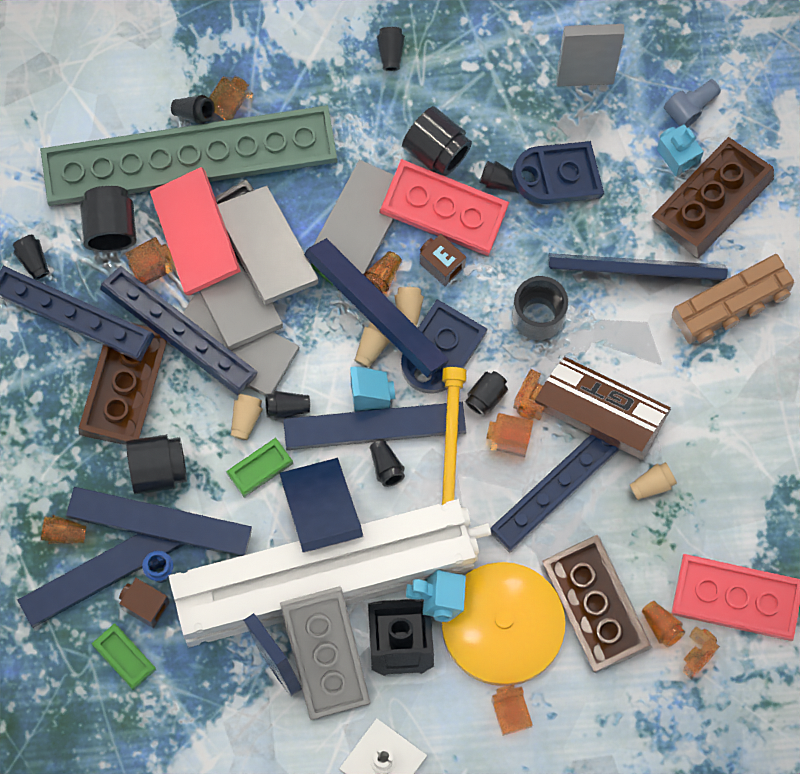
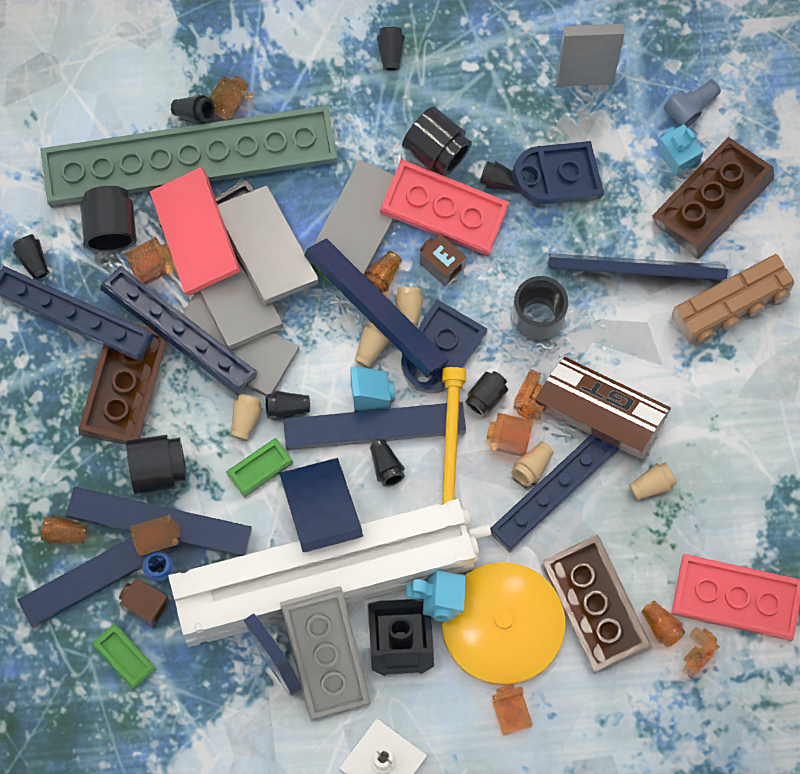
none -> clear orange brick [129,514,181,556]
none -> tan cone [511,442,554,486]

